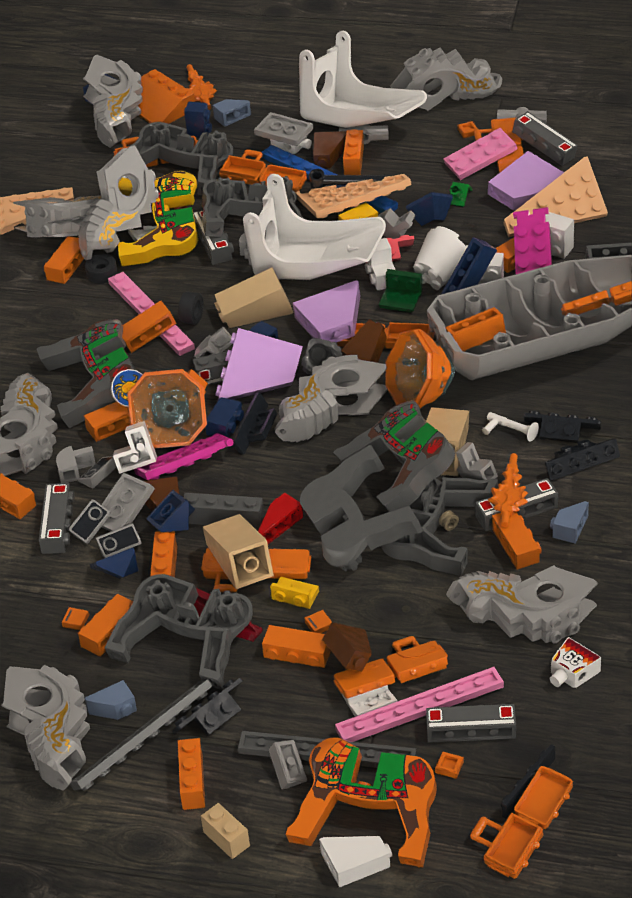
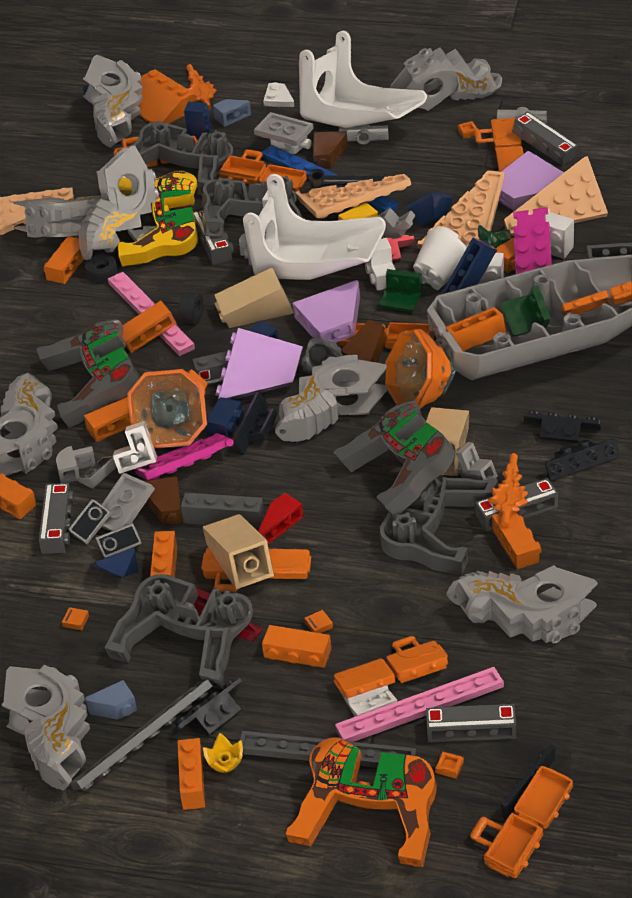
orange brick [78,594,133,657] -> none
tile [111,369,149,407] -> none
dark blue slope [146,490,195,532] -> none
light grey brick [194,327,232,358] -> none
tan brick [201,803,250,859] -> none
light grey slope [269,740,307,789] -> none
yellow bracket [270,577,319,609] -> none
dark grey animal [300,445,424,572] -> none
white slope [319,836,392,887] -> none
reddish brown slope [322,622,372,672] -> none
orange brick [343,129,364,175] -> none
dark tan bush [439,510,459,531] -> none
bright pink plate [444,128,517,180] -> none
green bracket [449,182,472,207] -> none
white piece [482,412,539,441] -> none
sand blue slope [550,501,589,544] -> none
white torso [550,637,601,688] -> none
none -> yellow piece [203,733,243,773]
none -> white wing [263,82,294,107]
none -> light nougat wing [417,171,505,249]
none -> dark green animal [478,225,512,248]
none -> dark green bracket [500,286,551,337]

